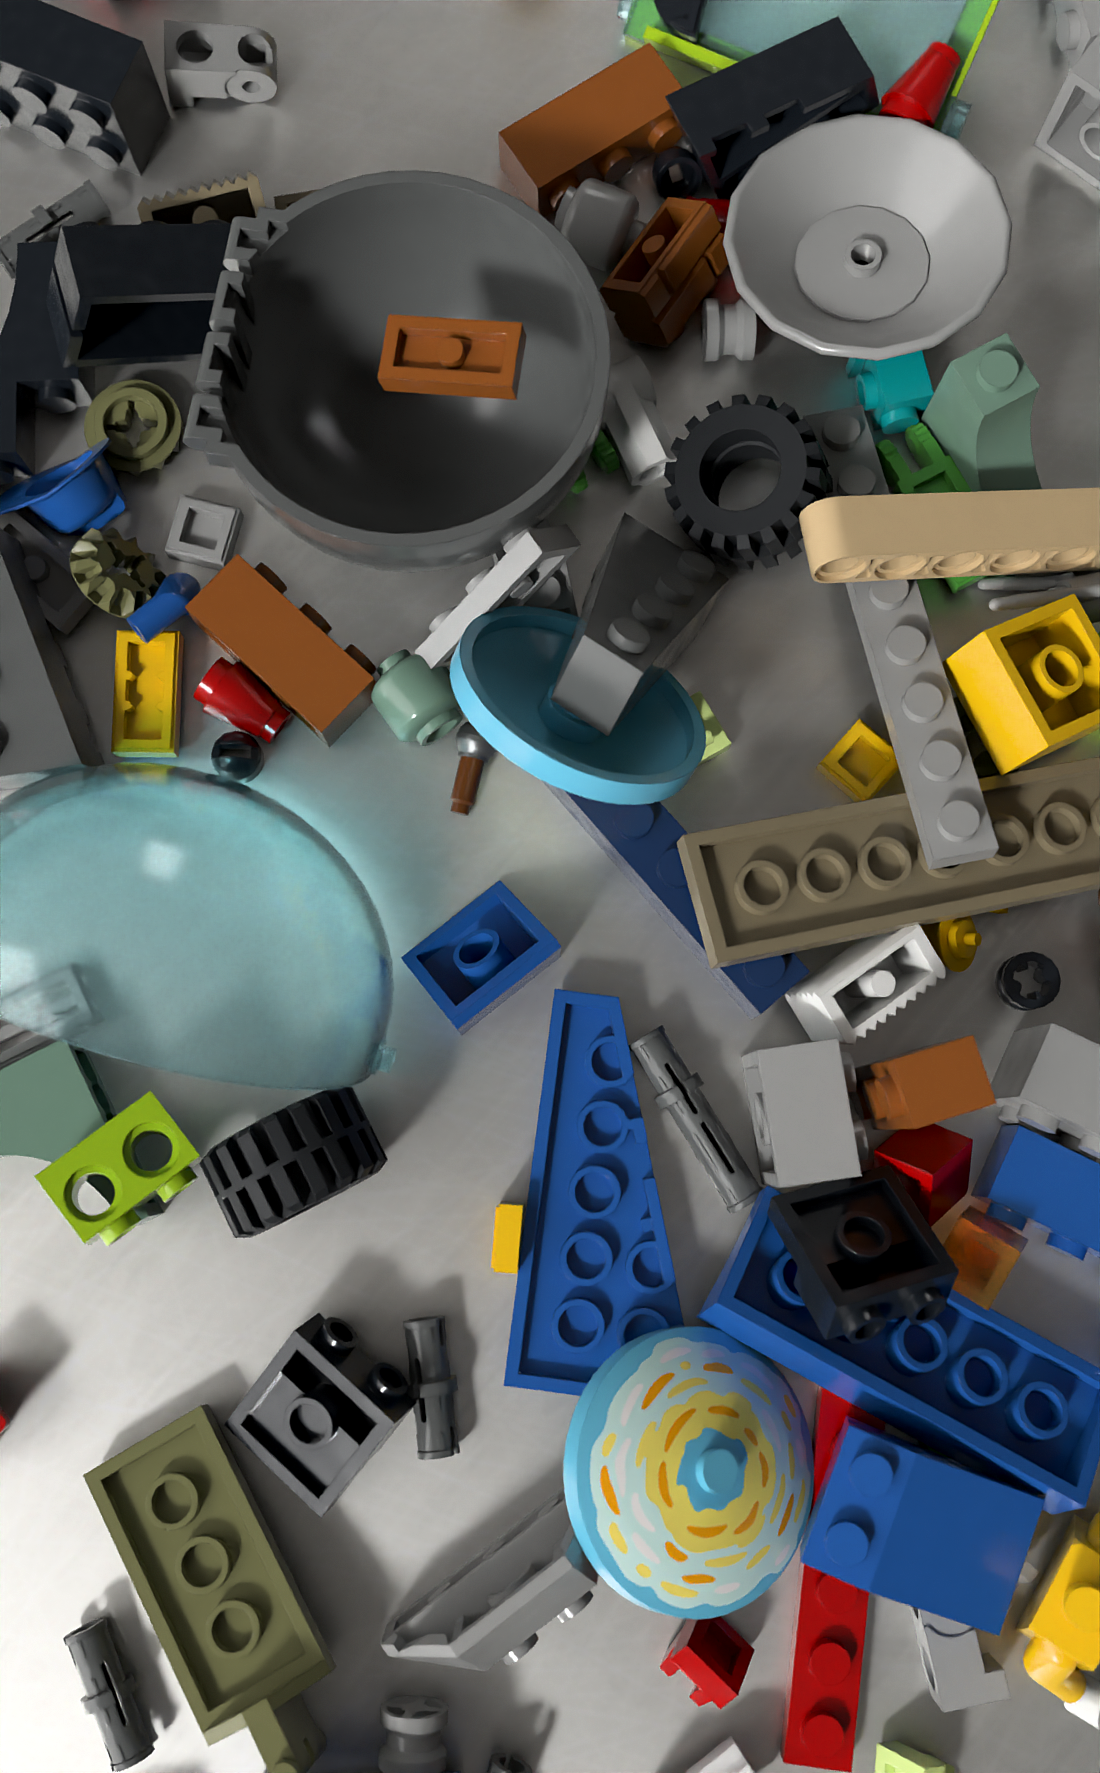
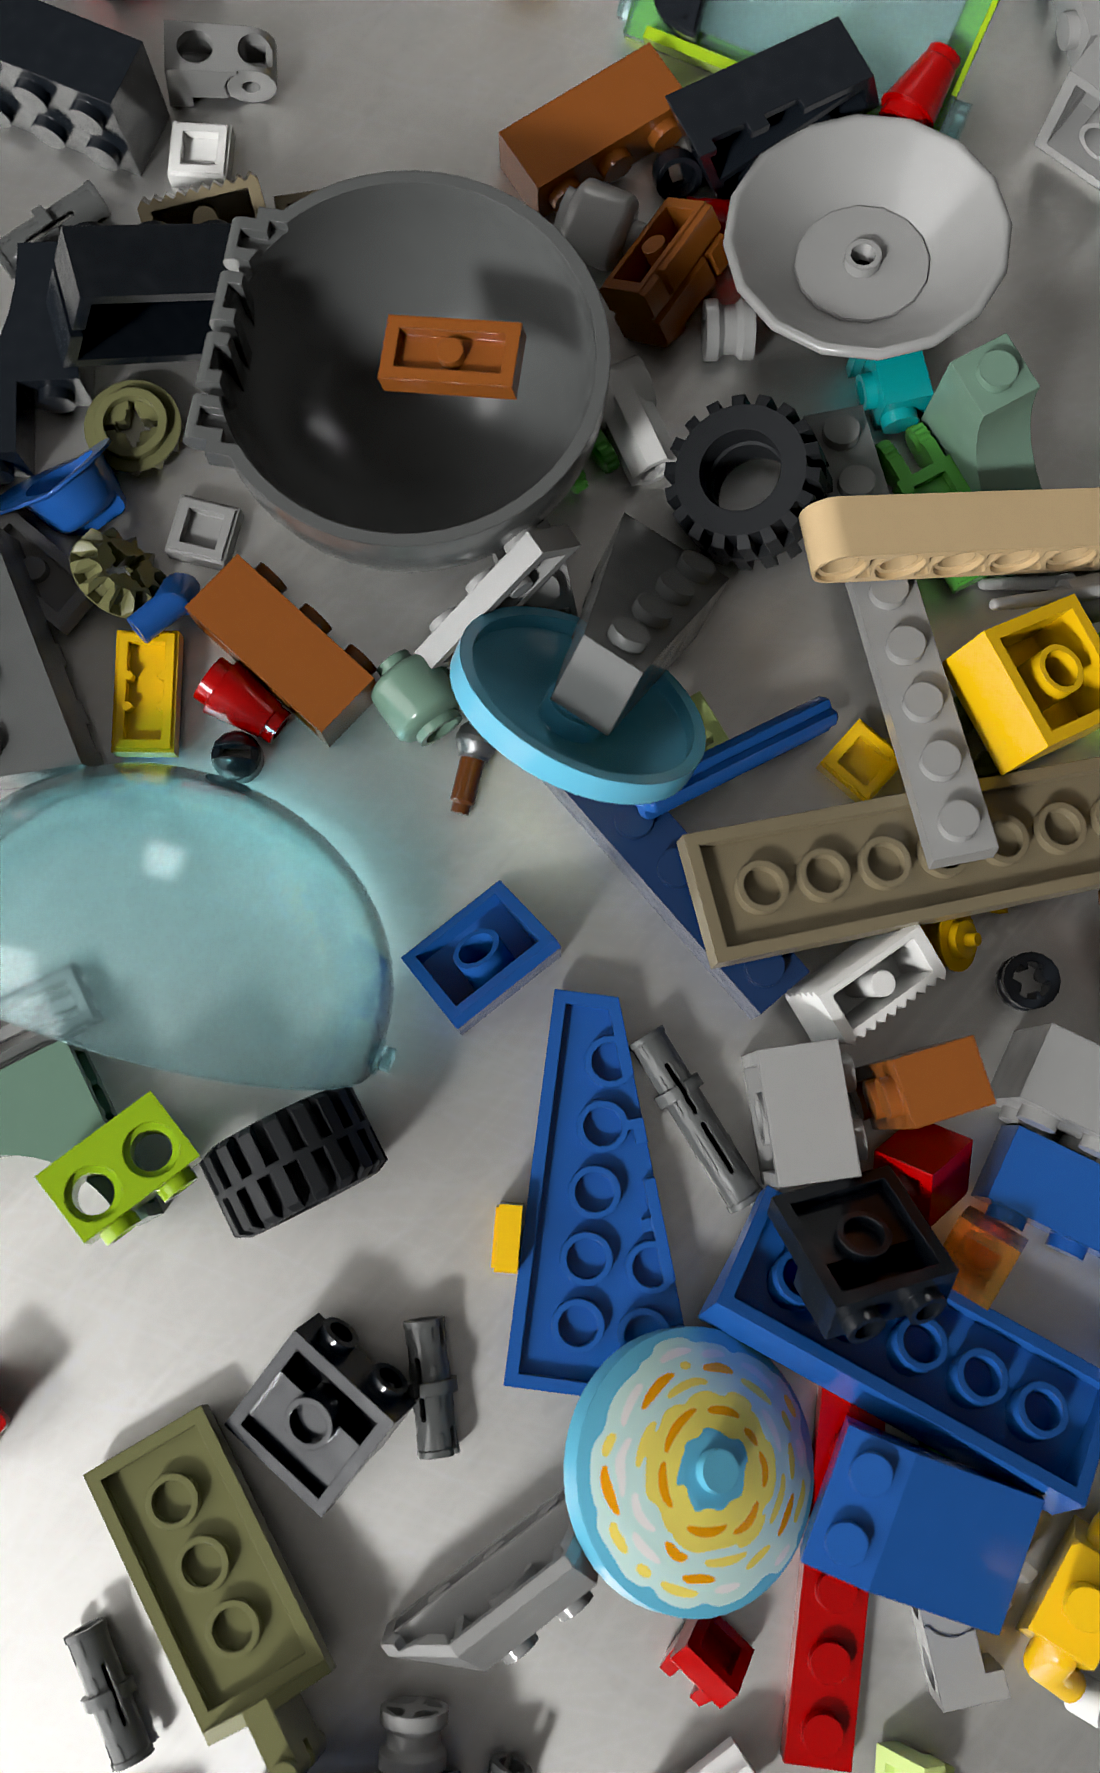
none -> white tile [167,121,236,189]
none -> blue axle [635,696,838,820]

